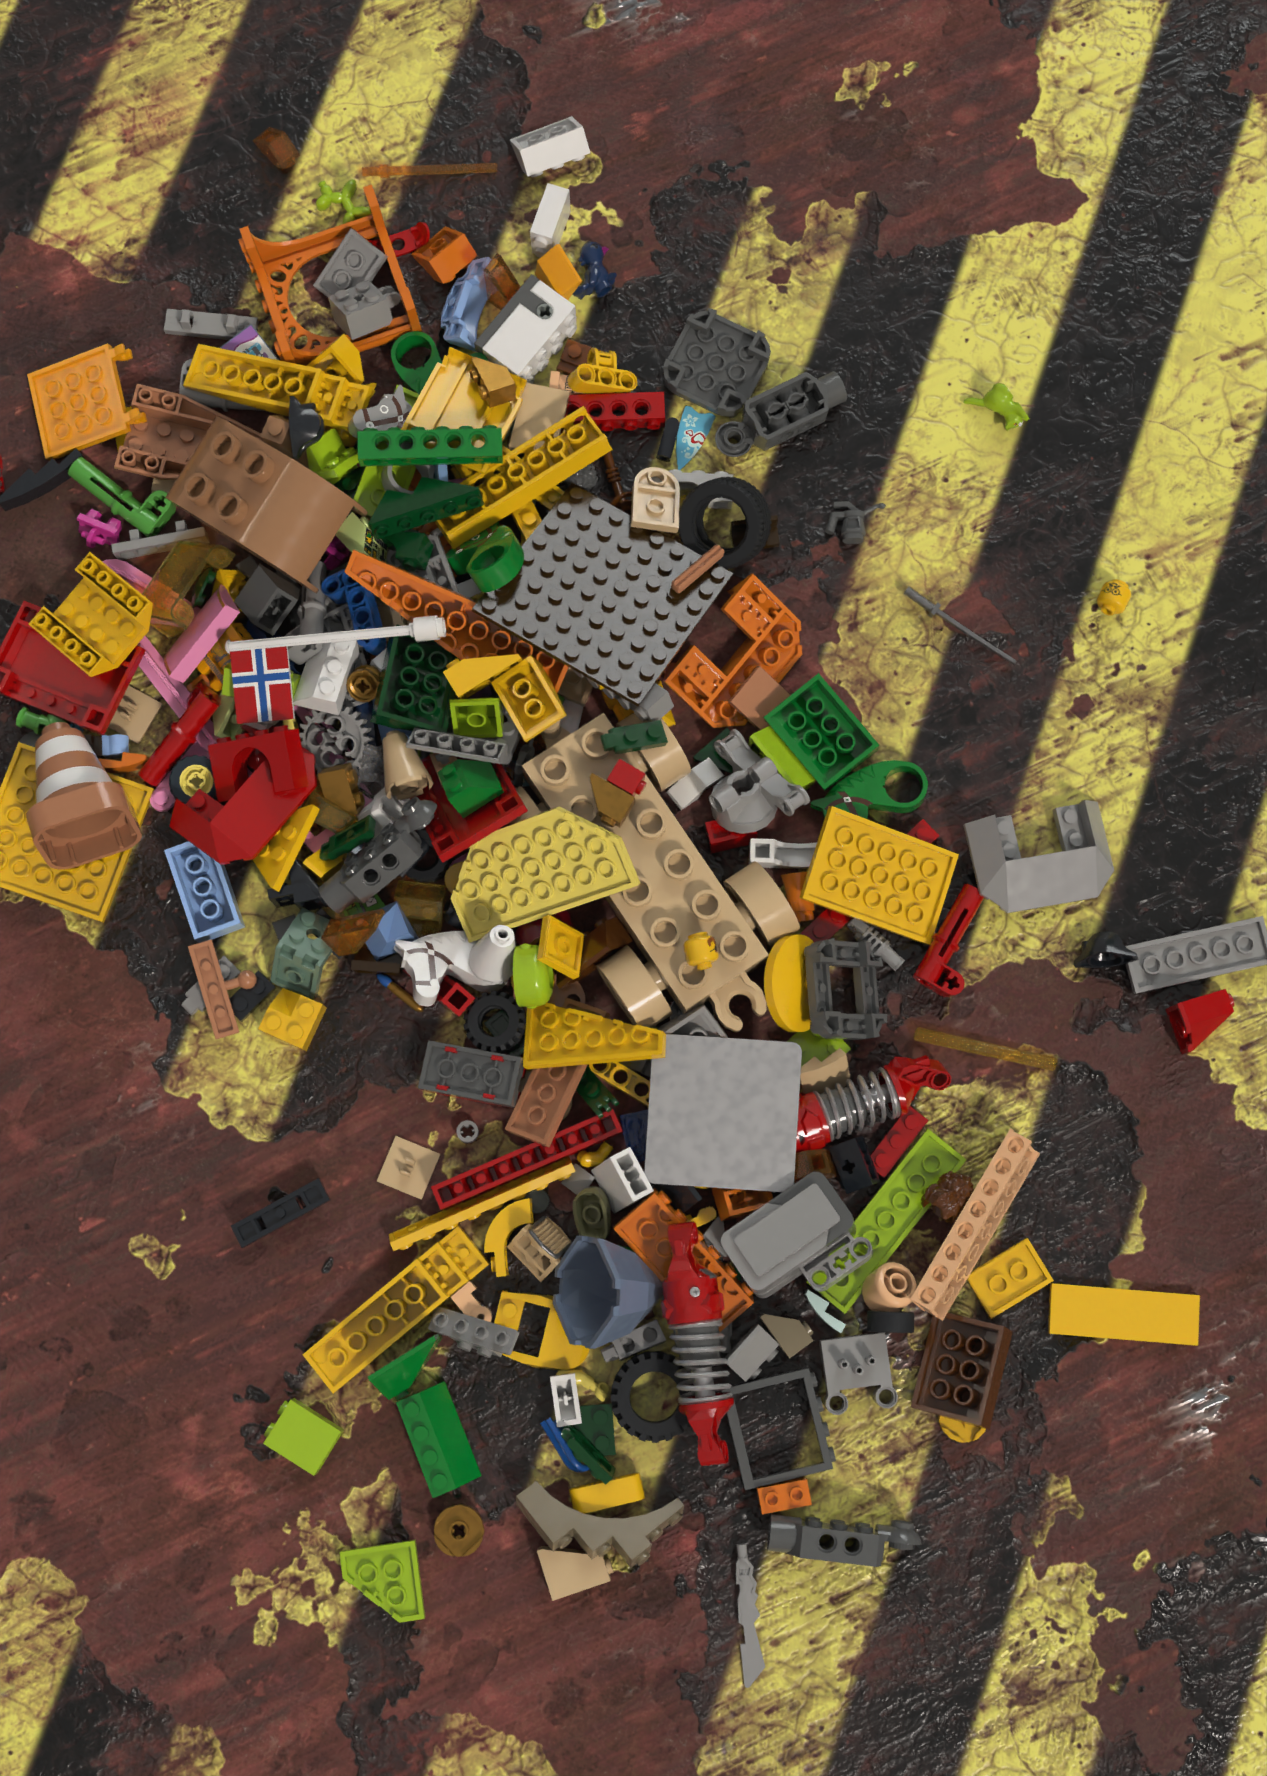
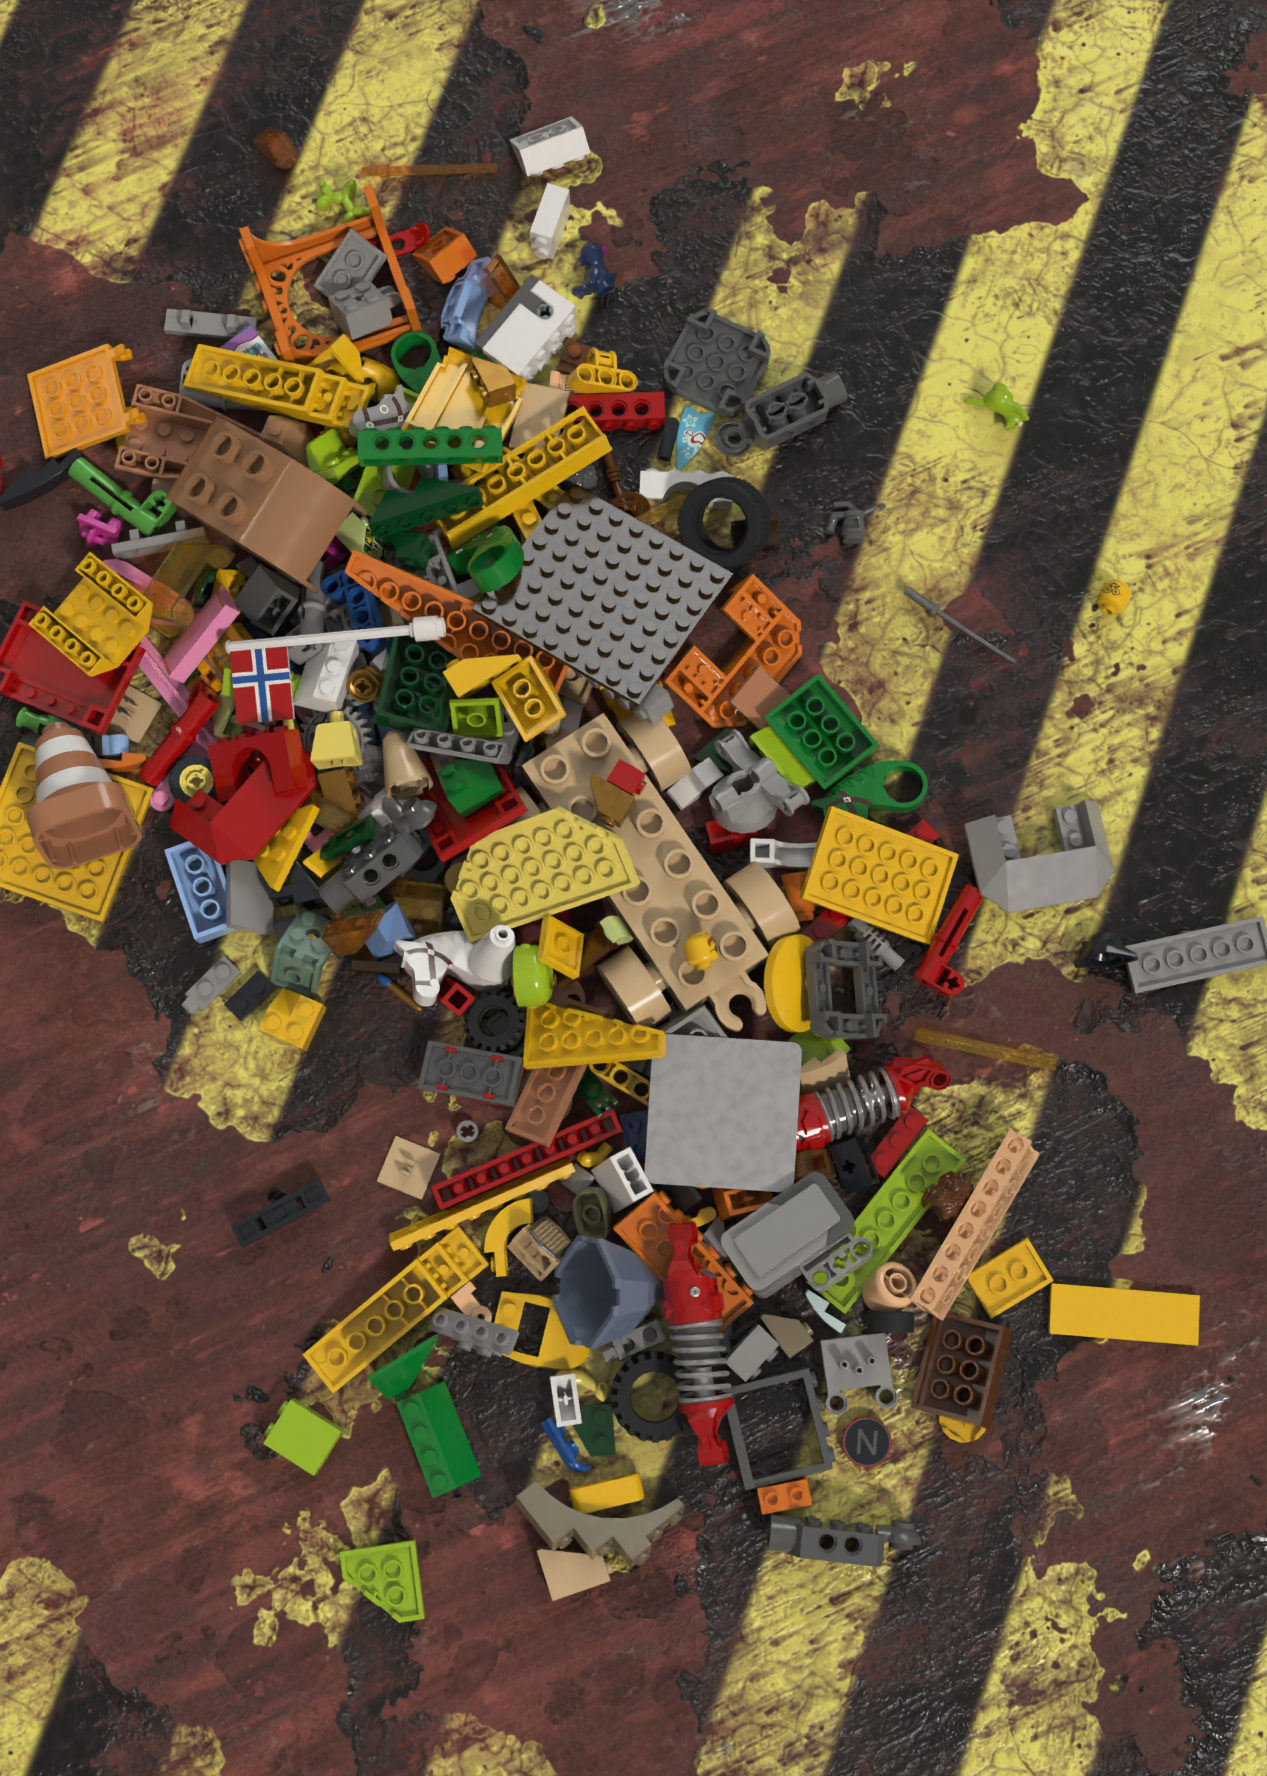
nougat plate [188,939,257,1039] -> none
black hat [289,396,325,459] -> none
pearl gold plate [434,1504,485,1557] -> none
light orange slope [535,244,582,300] -> none
dark green hinge [561,1425,616,1485] -> none
dark green hinge [600,720,668,754] -> none
tan tile [631,467,680,533] -> none
nougat axle [671,545,725,593] -> none
light grey sword [736,1543,765,1688] -> none
red slope [1165,989,1234,1055] -> none
none -> light grey tile [226,860,274,936]
none -> light yellow torso [311,711,362,770]
none -> yellow piece [361,357,400,403]
none -> yellowish green slope [600,916,633,945]
none -> black tile [841,1416,892,1468]

